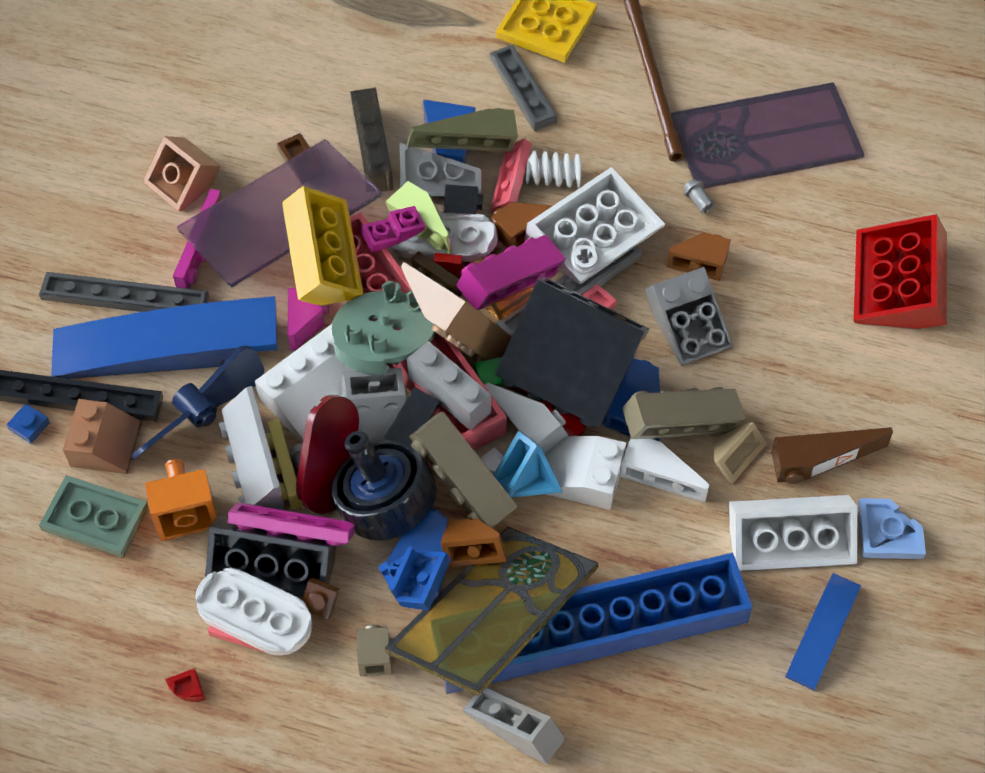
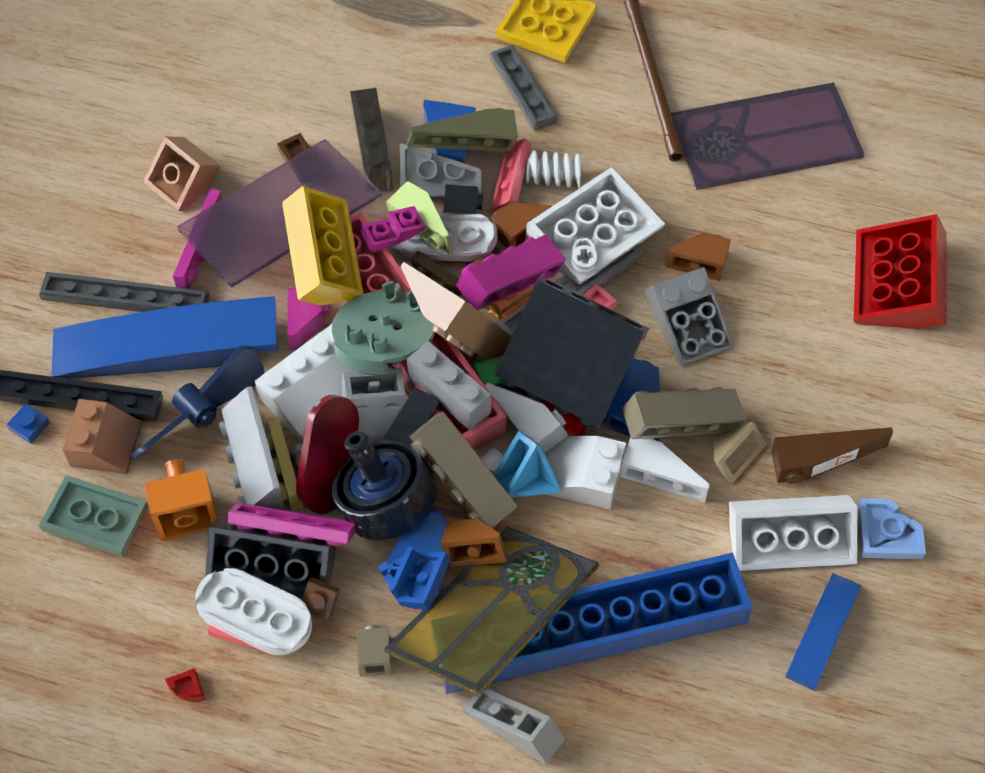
red tile [433,253,463,279] -> none
light grey pin [683,179,716,214] -> none

